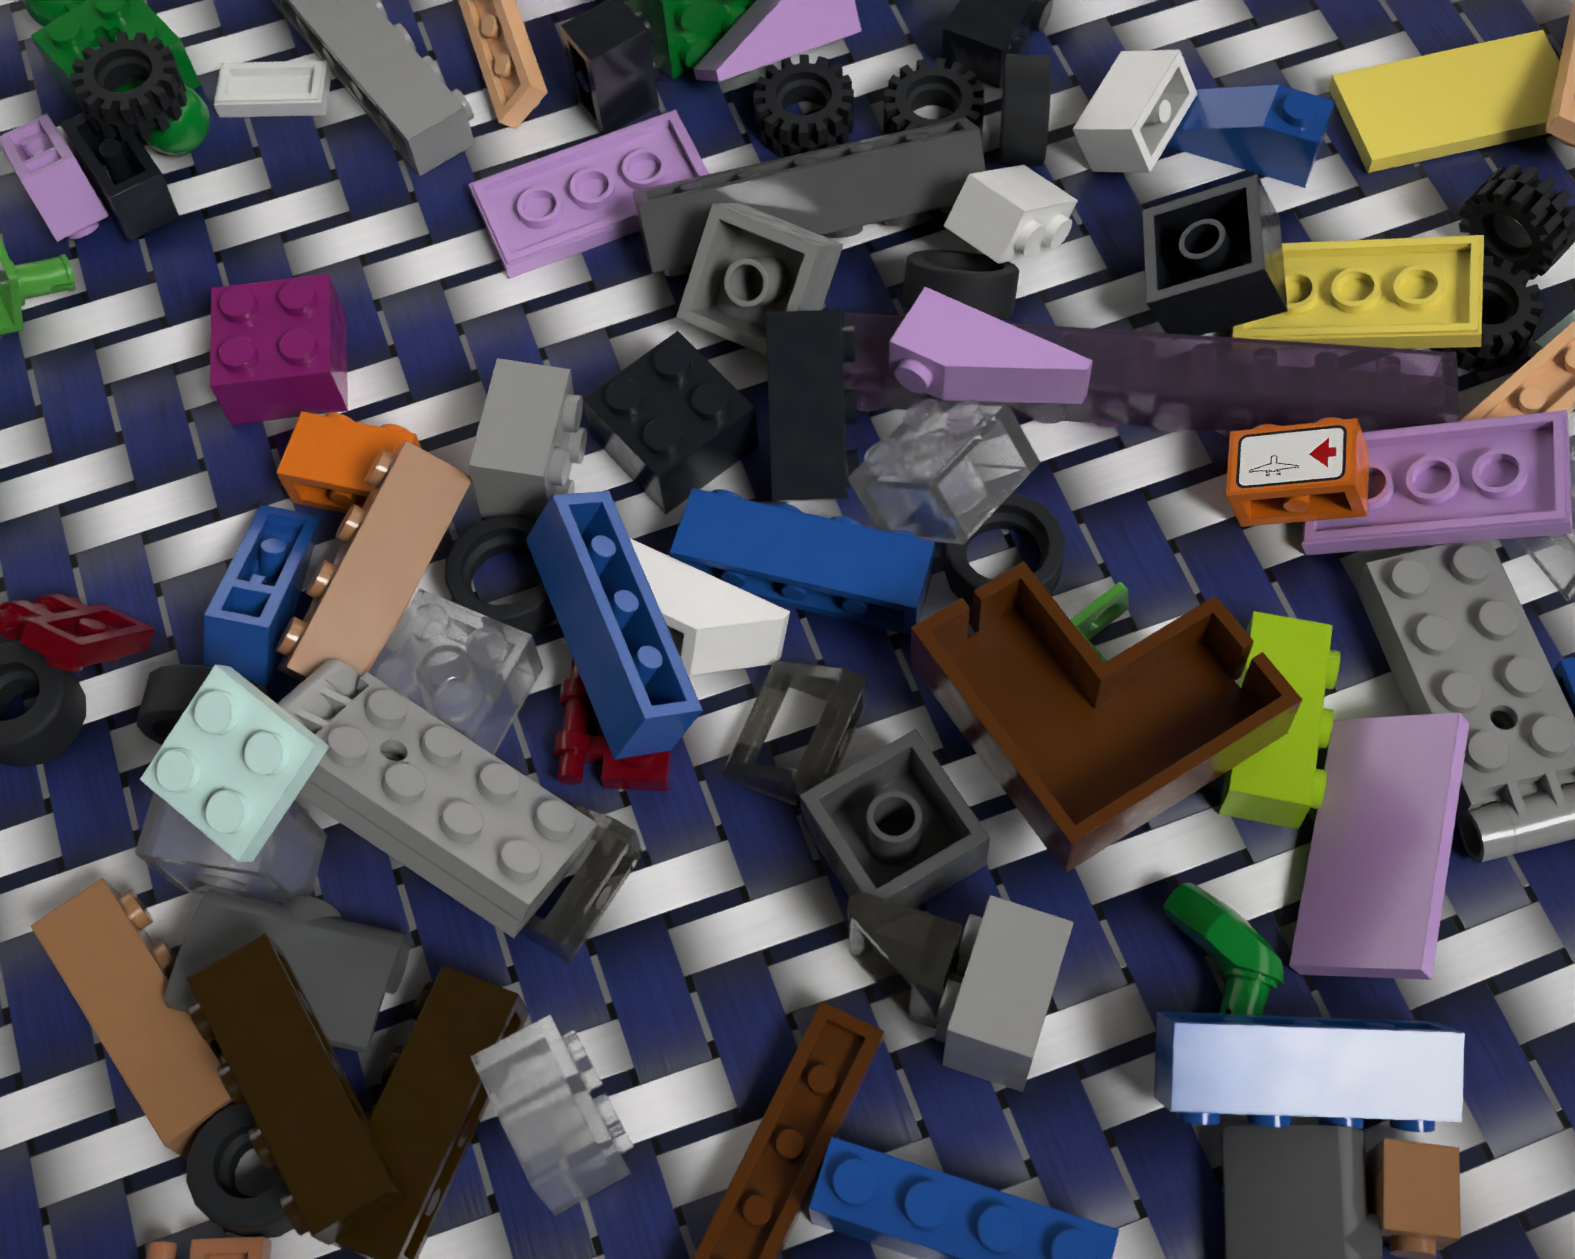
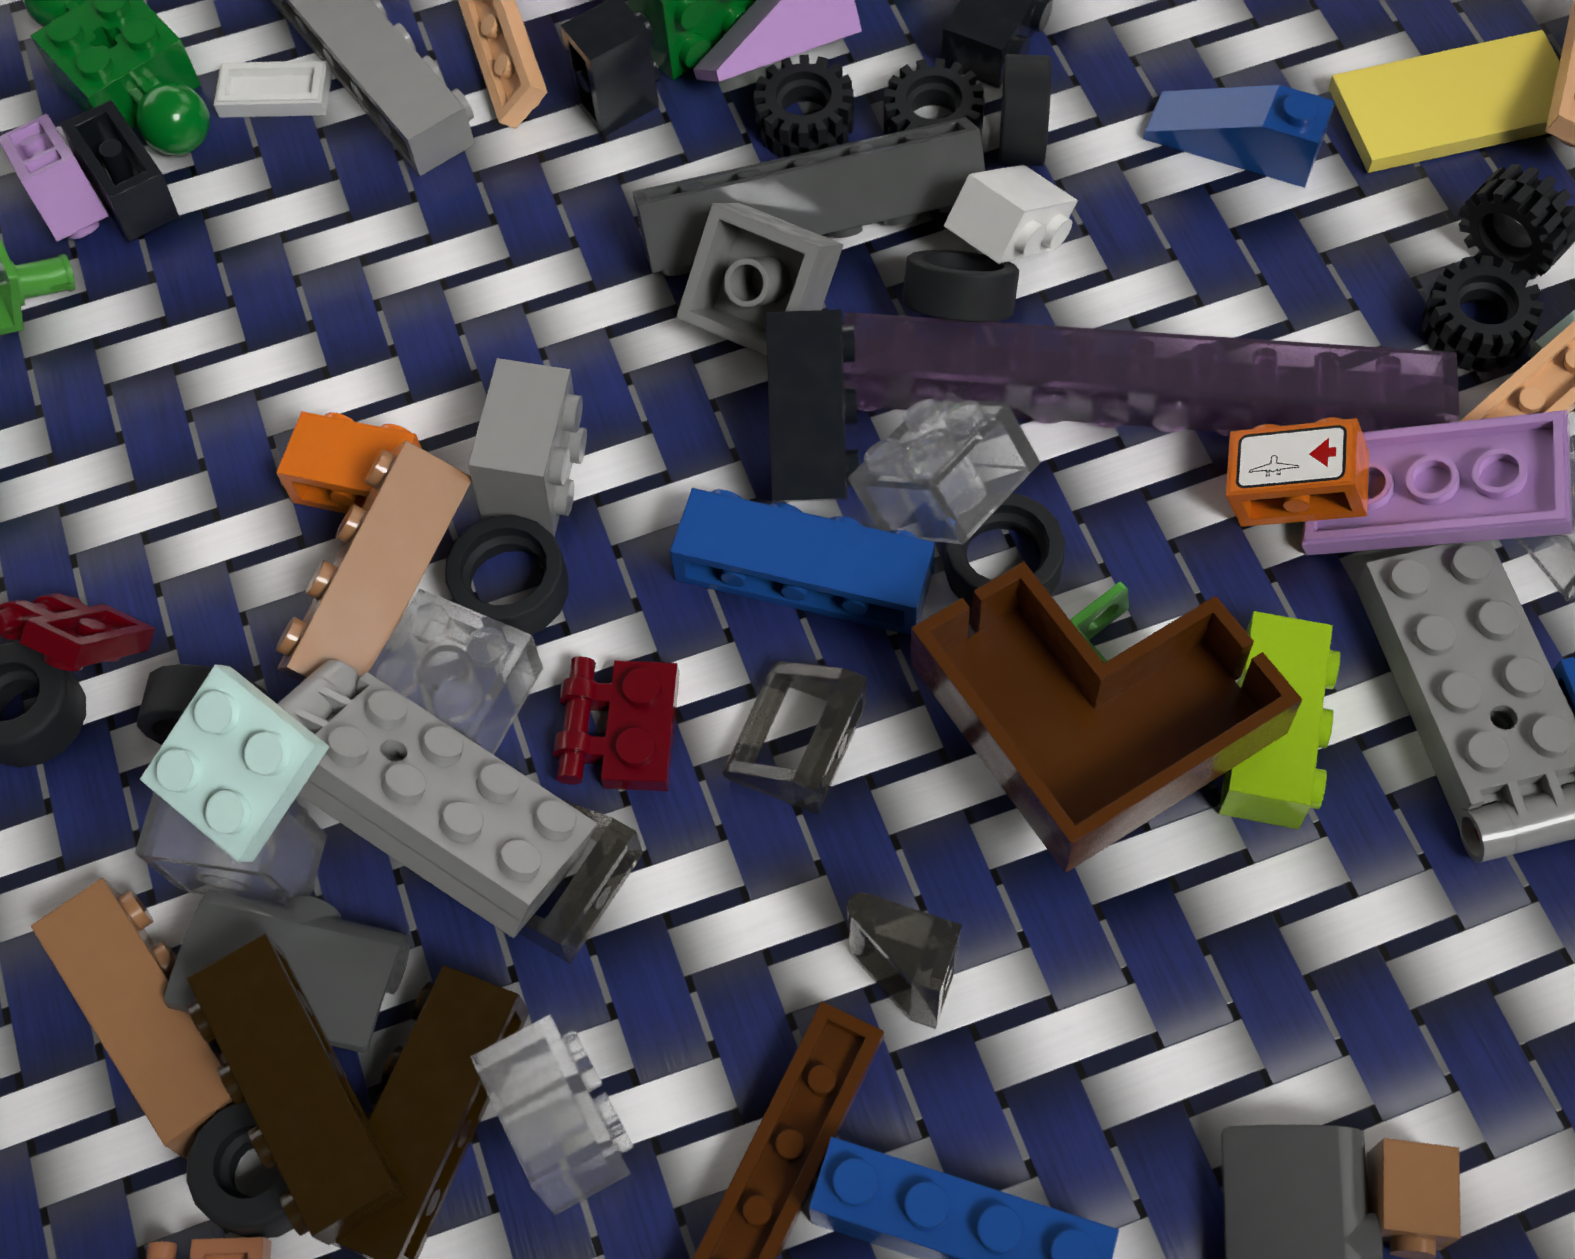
black tyre [71,32,187,141] -> none
blue slope [203,505,321,686] -> none
magenta brick [210,274,348,425] -> none
lavender tile [468,109,709,279] -> none
blue brick [526,491,703,760] -> none
black brick [583,331,759,515] -> none
white slope [630,538,790,675] -> none
dark grey brick [800,729,990,933] -> none
lavender slope [889,287,1093,404] -> none
light grey brick [934,895,1074,1092] -> none
white brick [1072,50,1197,173] -> none
black brick [1142,174,1288,344] -> none
brick [1154,1011,1464,1132] -> none
green arm [1163,882,1284,1015] -> none
light yellow tile [1229,235,1484,353] -> none
lavender tile [1289,712,1469,980] -> none

